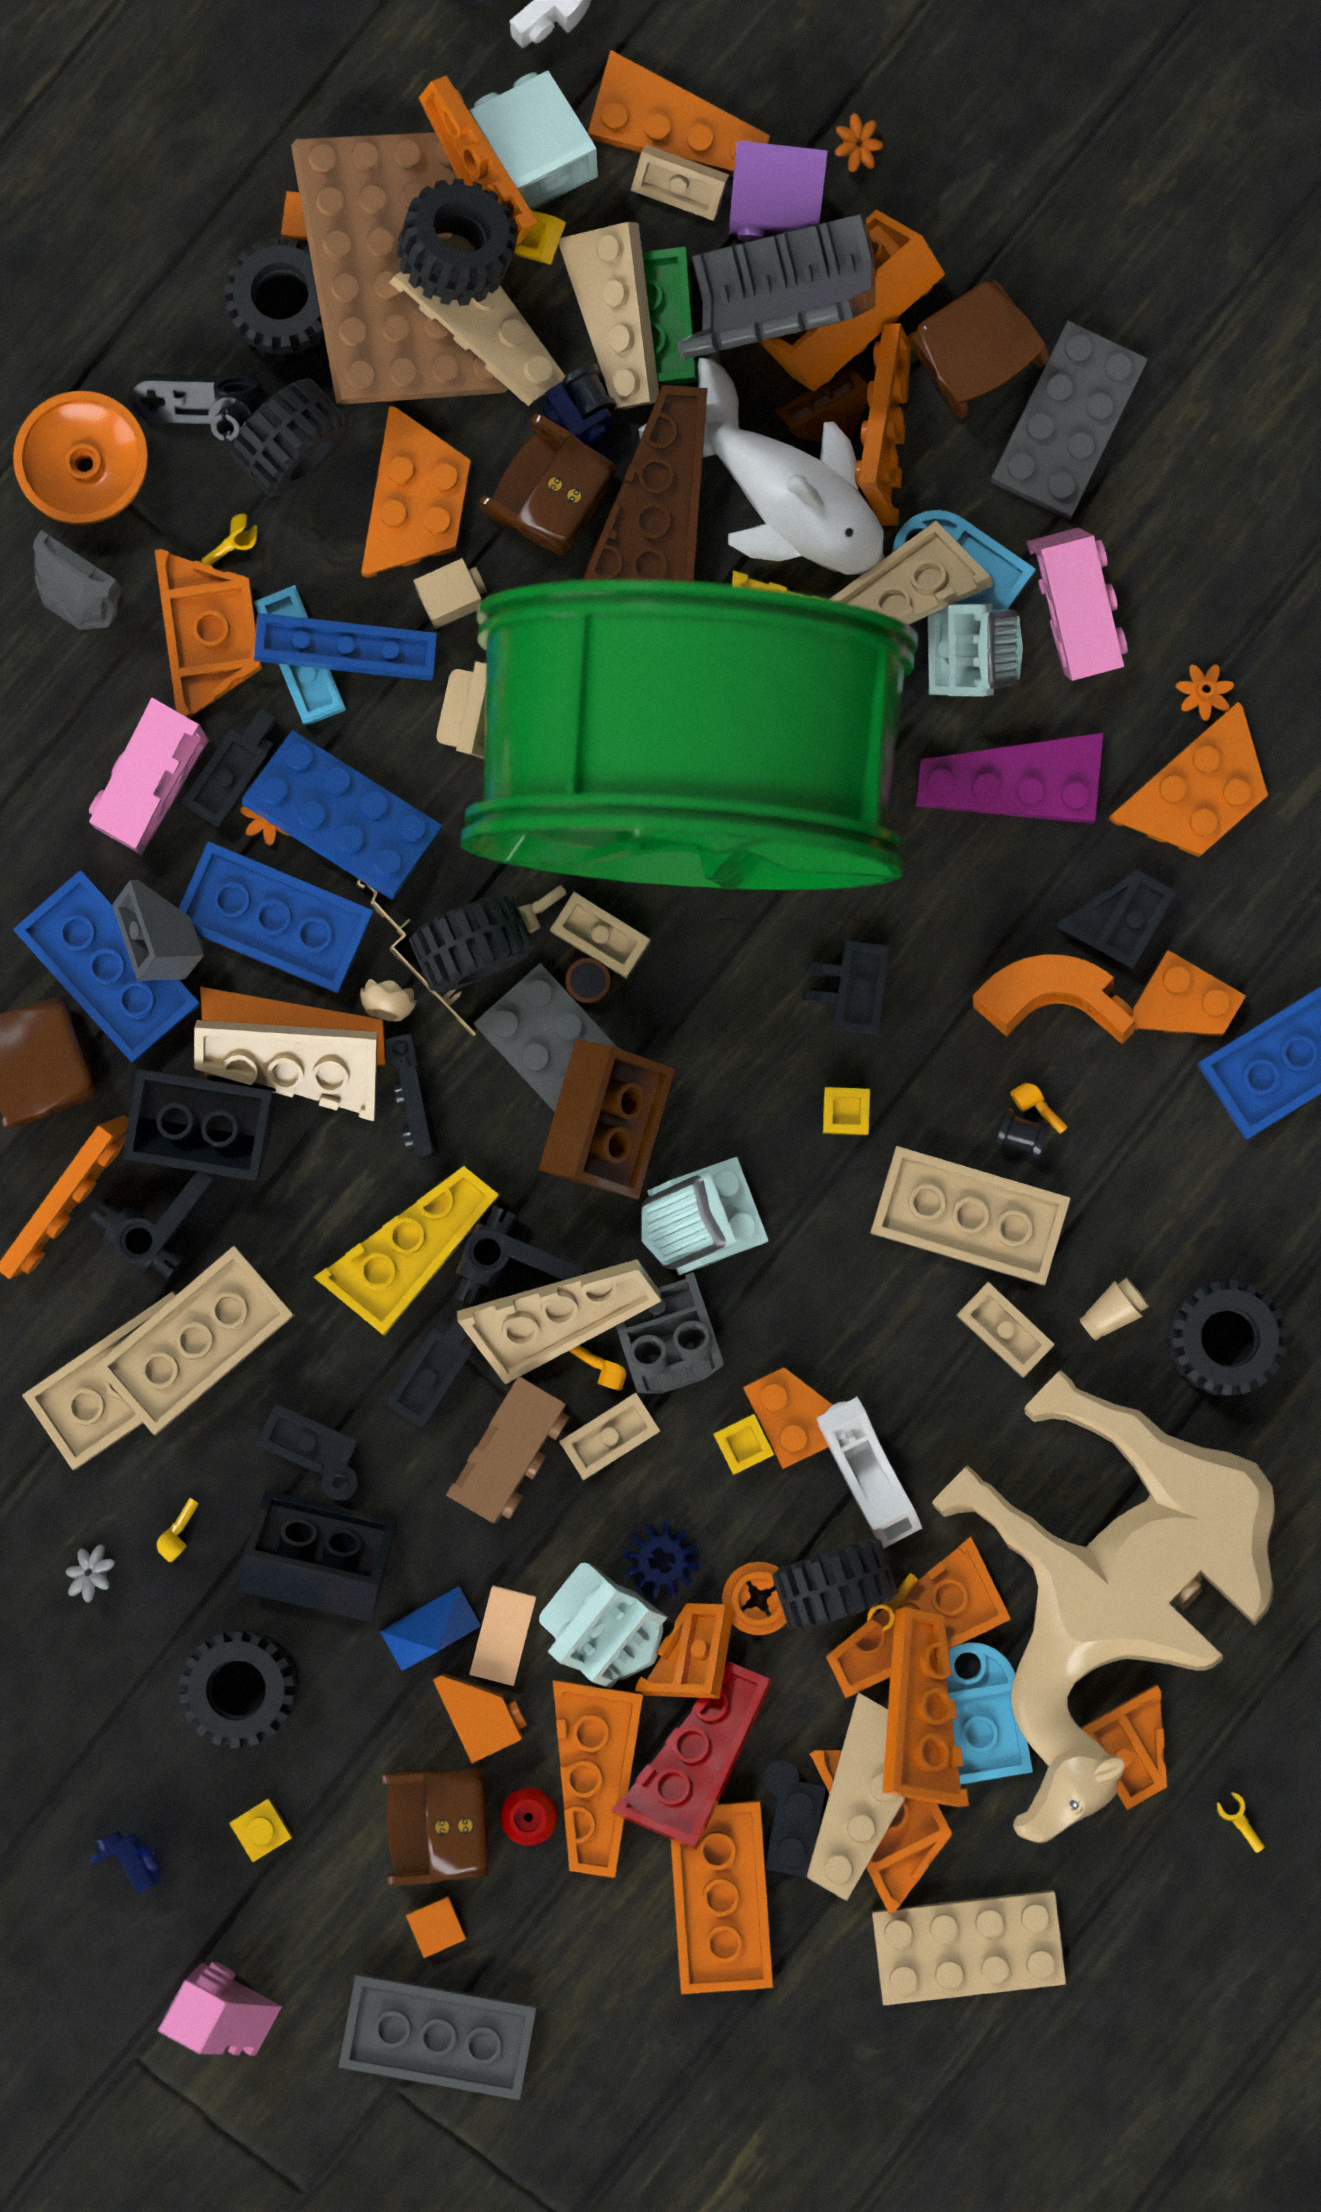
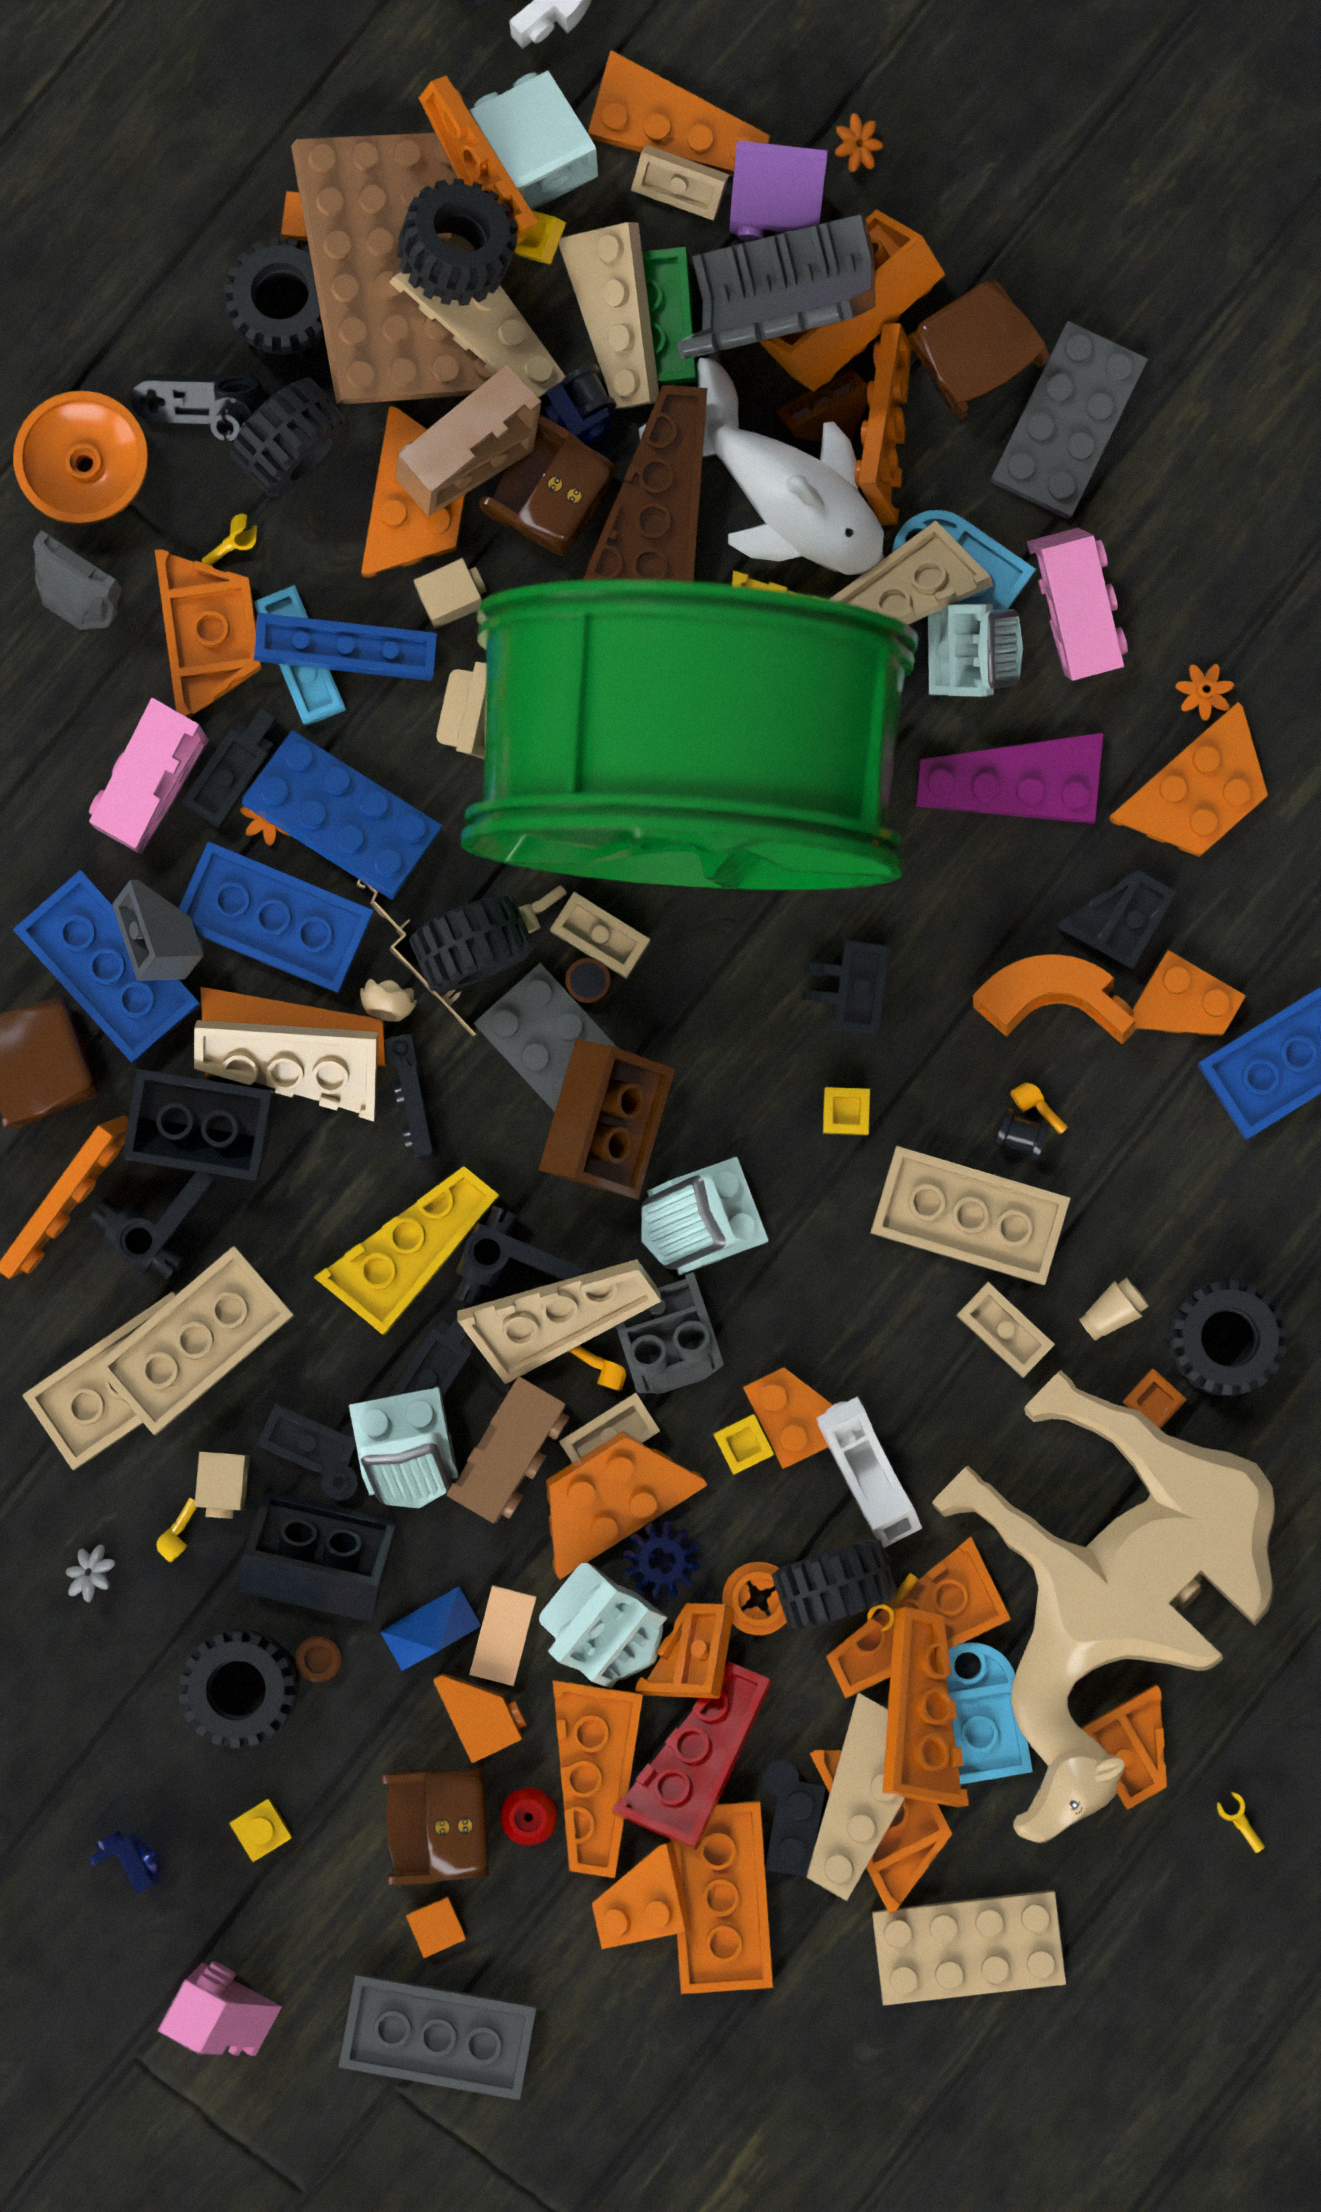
none -> tan brick [195,1452,250,1519]
none -> reddish brown tile [295,1636,342,1682]
none -> light aqua piece [349,1387,459,1508]
none -> medium nougat wedge [395,364,541,517]
none -> orange wing [546,1431,707,1579]
none -> orange wing [592,1842,692,1949]
none -> orange tile [1121,1369,1187,1429]

